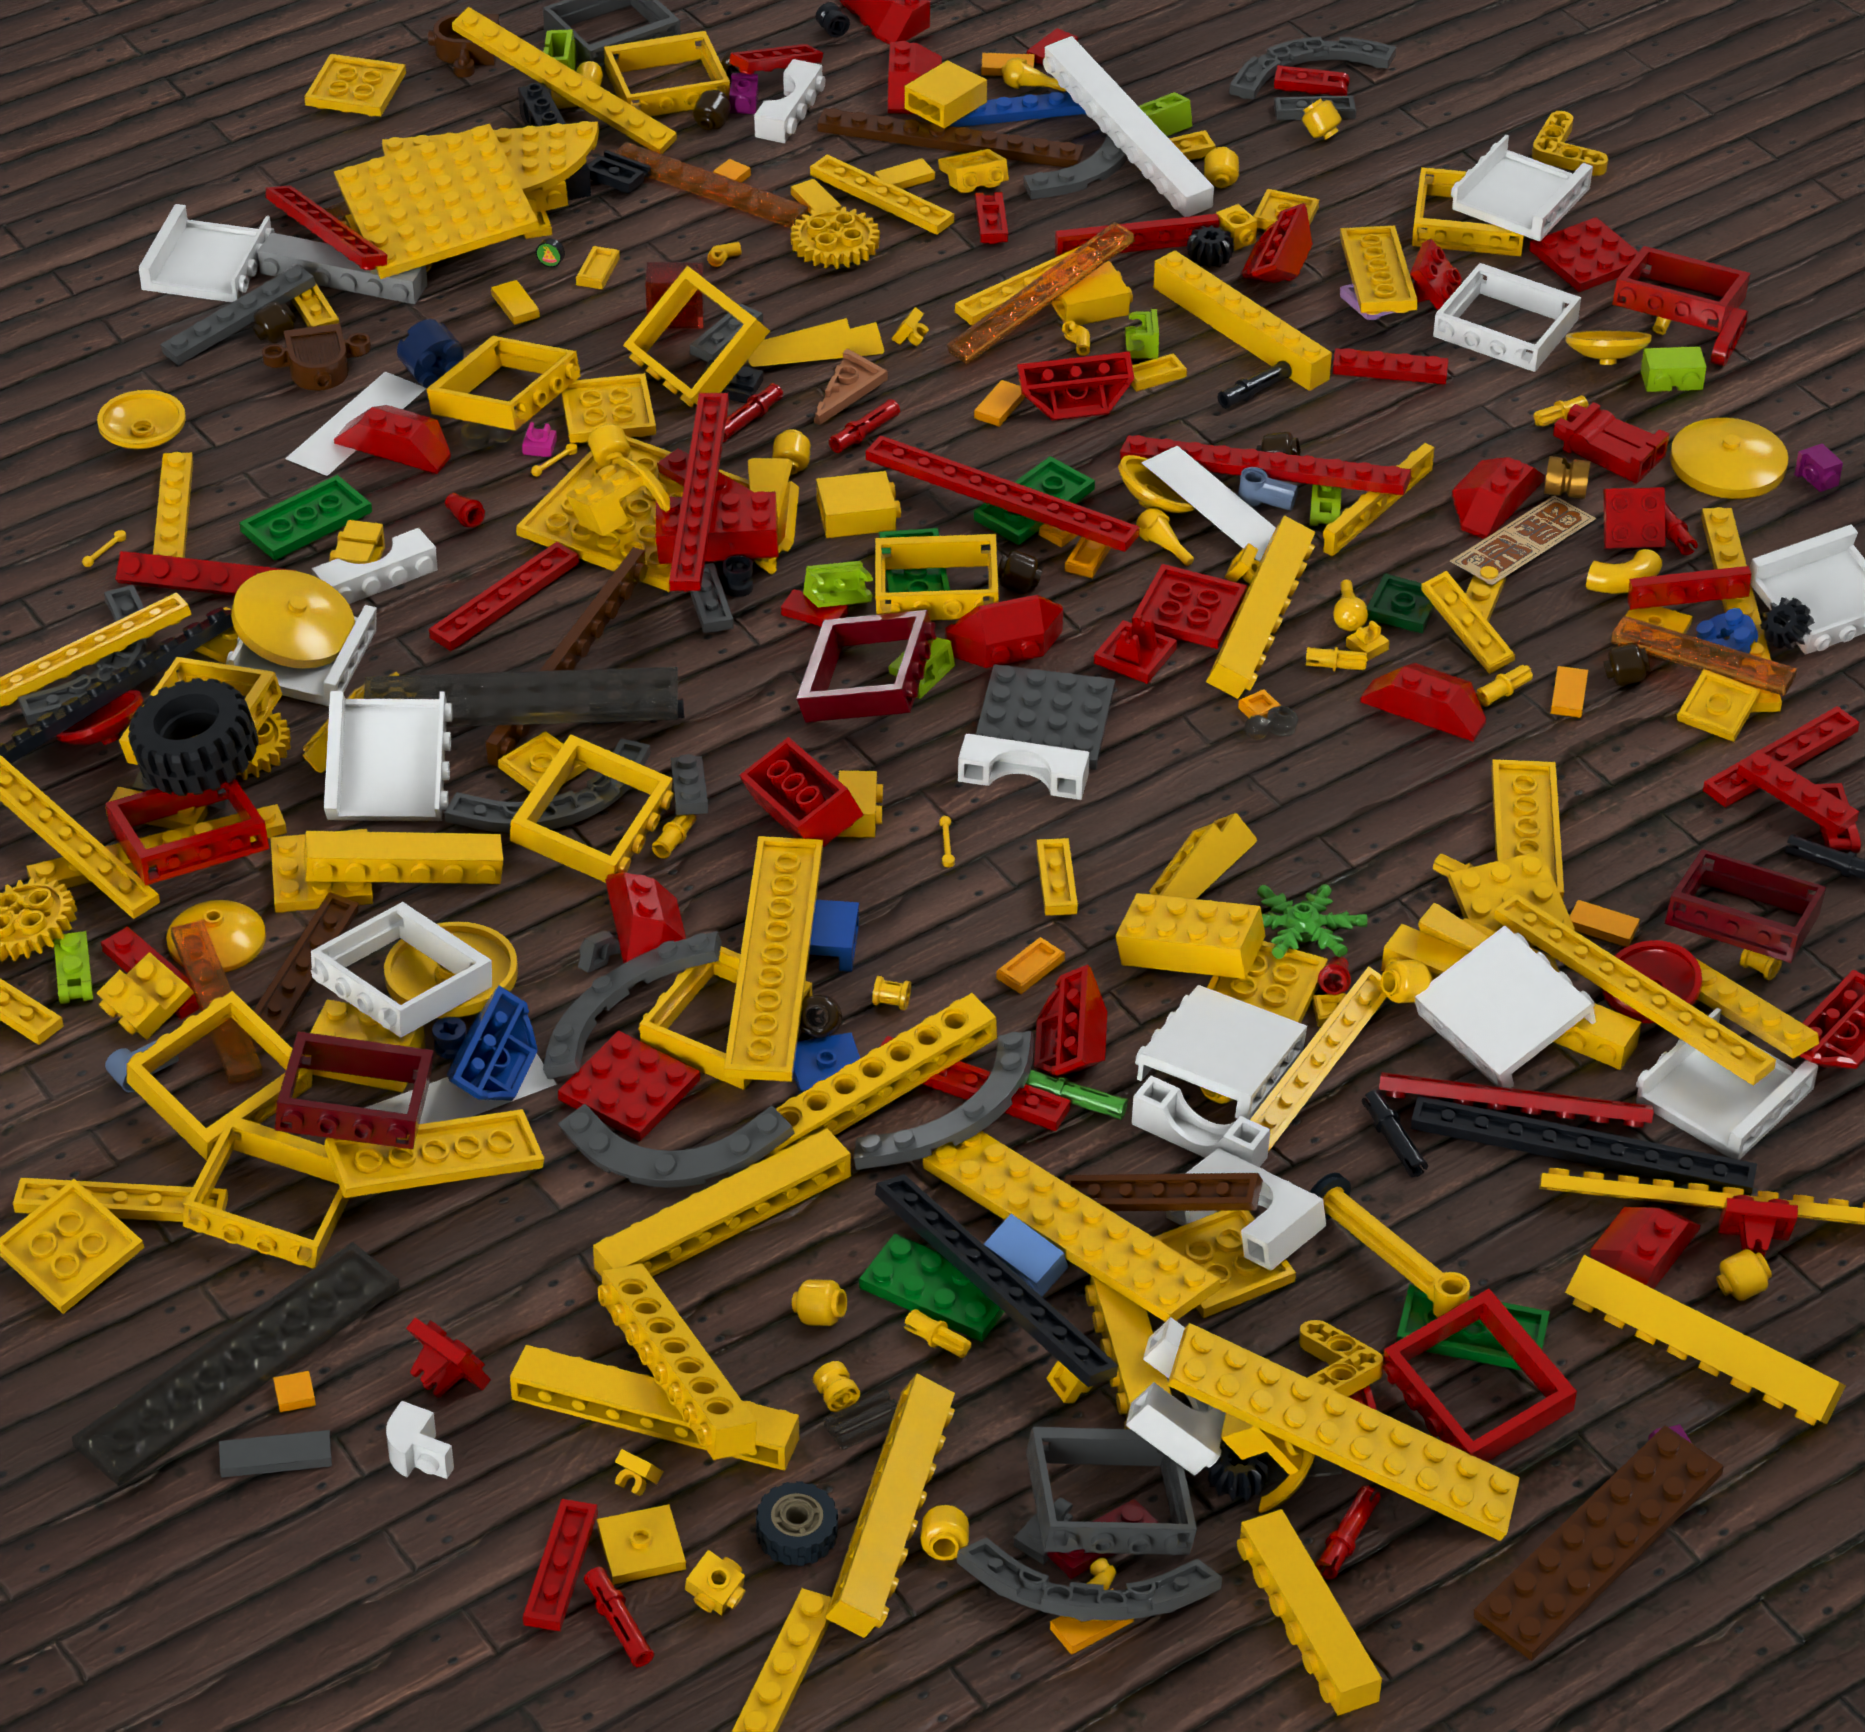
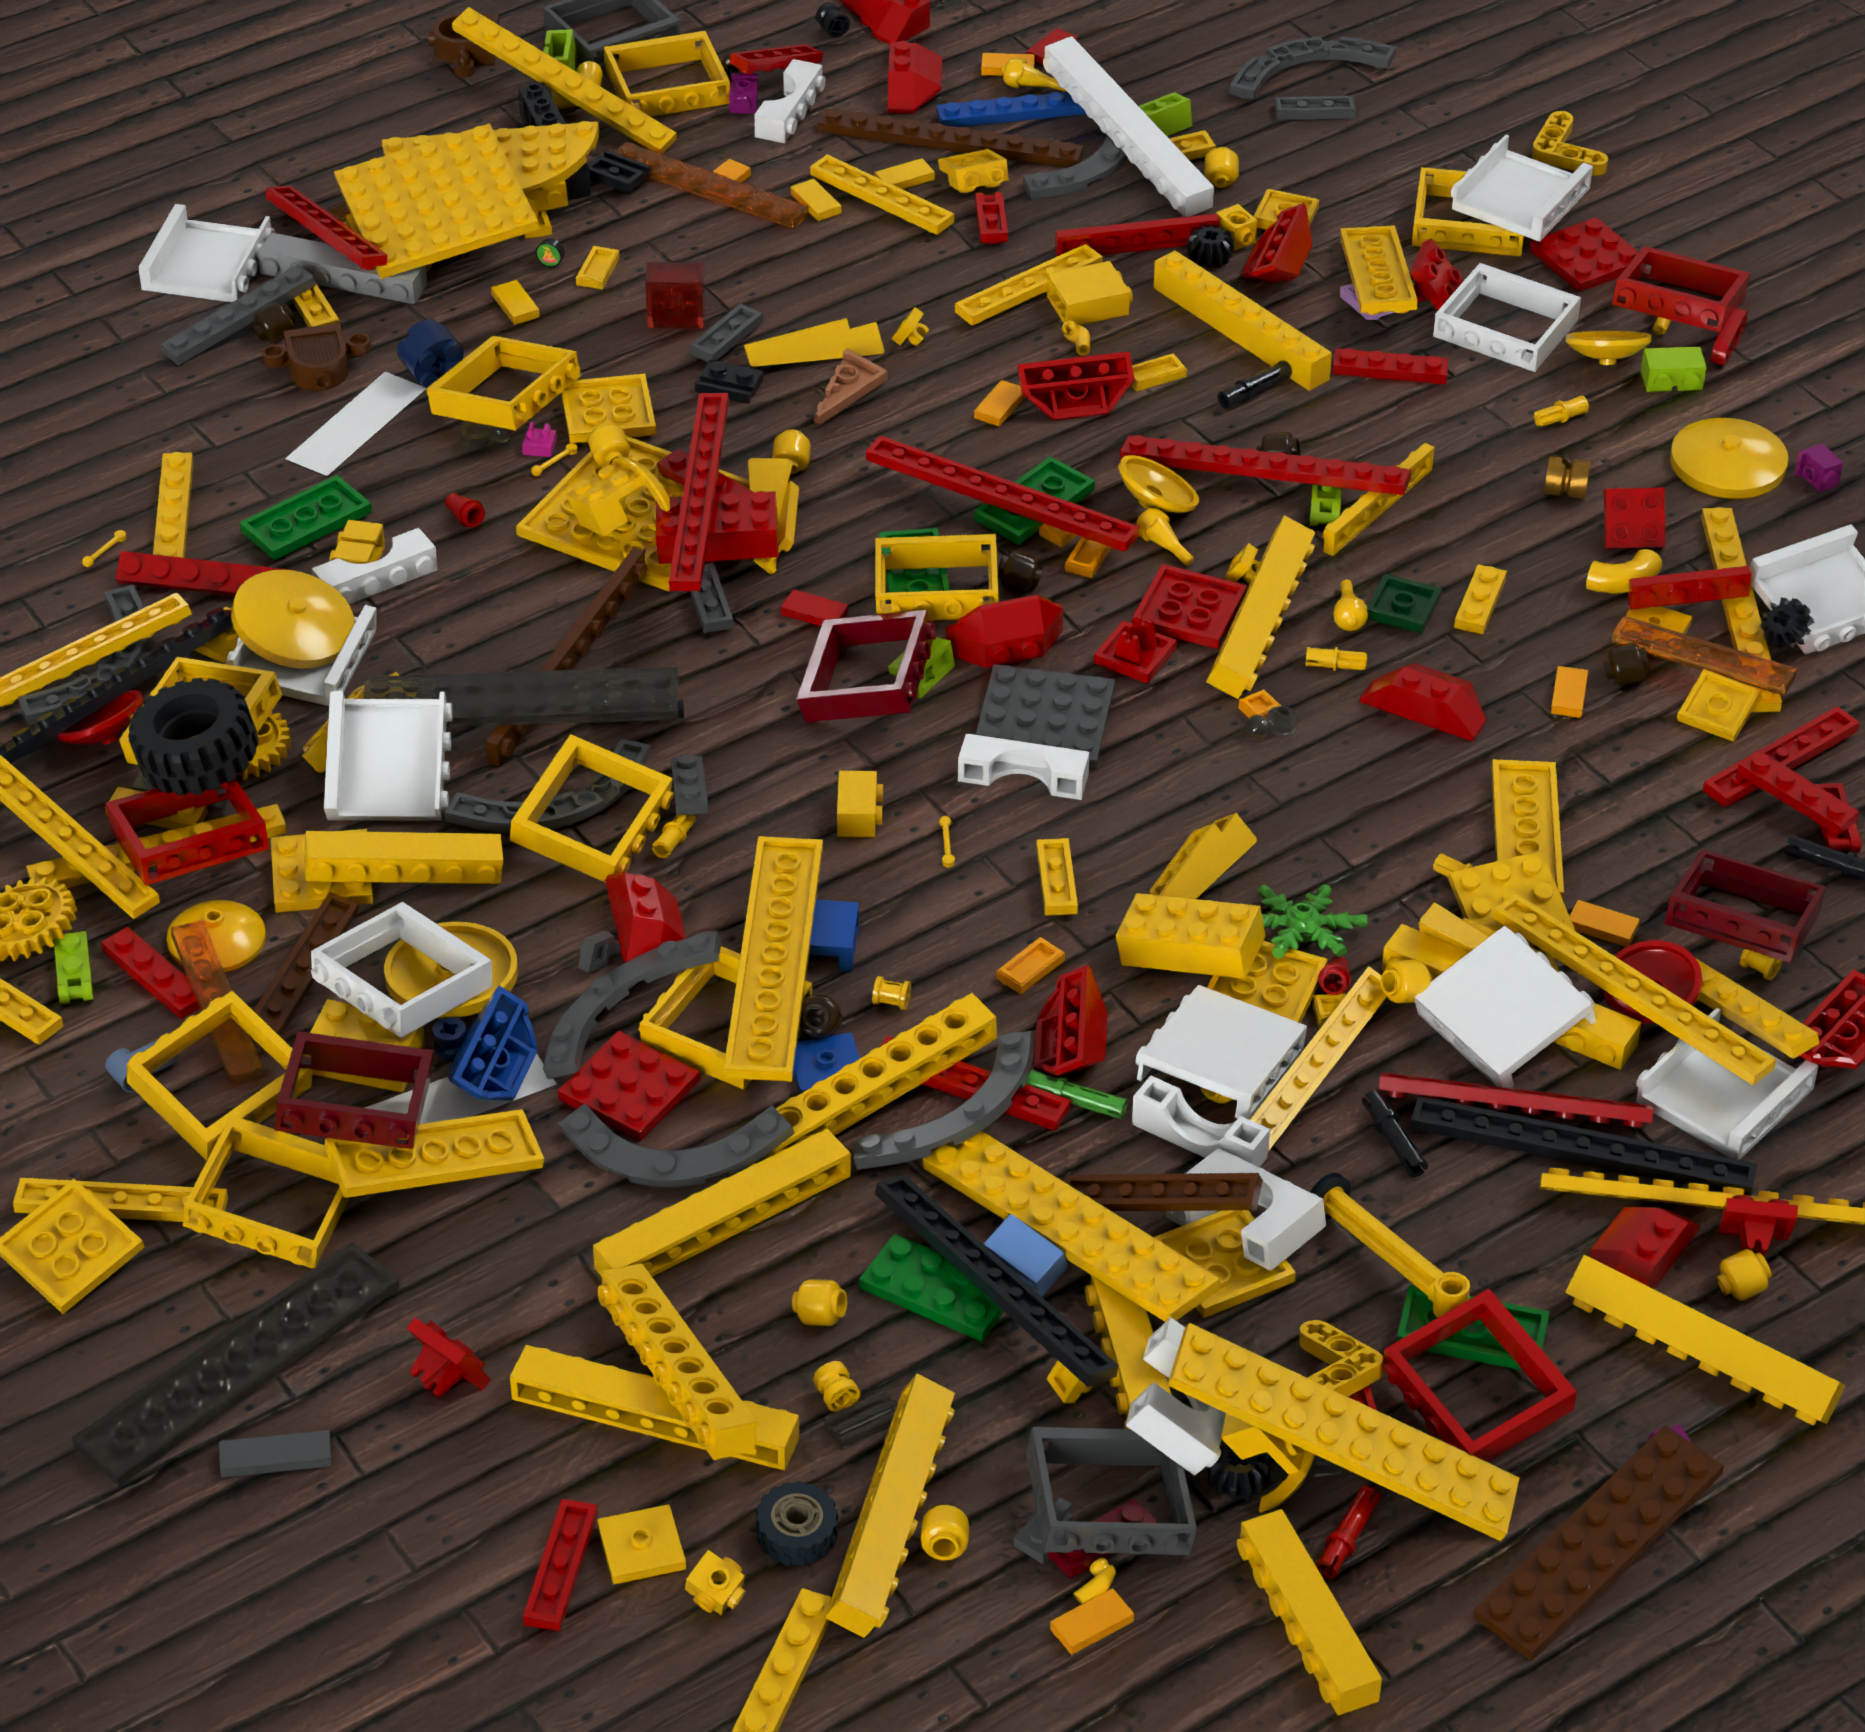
yellow dish [97,390,186,449] -> none
yellow plate [97,952,194,1040] -> none
light orange tile [273,1371,316,1413] -> none
yellow plate [304,54,406,117] -> none
red wedge [334,405,451,474] -> none
white brick [386,1401,454,1479] -> none
red plate [429,542,579,651] -> none
yellow plate [498,731,588,792] -> none
red pin [584,1567,654,1668] -> none
yellow tile [615,1449,664,1496] -> none
yellow window [623,266,770,407] -> none
dark brown head [693,90,731,130] -> none
yellow arm [707,242,742,267] -> none
red pin [723,383,783,442] -> none
black wheel [723,555,754,597] -> none
red brick [739,737,864,848] -> none
yellow gear [791,206,880,269] -> none
lime hinge [803,561,873,608] -> none
yellow brick [816,471,901,538] -> none
red pin [828,399,900,453] -> none
yellow axle [904,1309,971,1358] -> none
yellow brick [905,60,987,128] -> none
clear orange plate [947,222,1135,364] -> none
dark grey plate [957,1537,1222,1621] -> none
lime hinge [1125,309,1159,359] -> none
white sticker [1141,446,1276,562] -> none
sand blue piece [1238,467,1299,511] -> none
red plate [1274,65,1350,96] -> none
yellow head [1302,98,1342,140] -> none
yellow tile [1346,621,1389,661] -> none
yellow tile [1421,571,1515,674] -> none
sticker [1450,495,1596,585] -> none
red wedge [1452,457,1545,539] -> none
yellow axle [1476,665,1533,707] -> none
red hips [1553,402,1670,484] -> none
red pin [1665,502,1698,556] -> none
blue plate [1695,608,1758,664] -> none

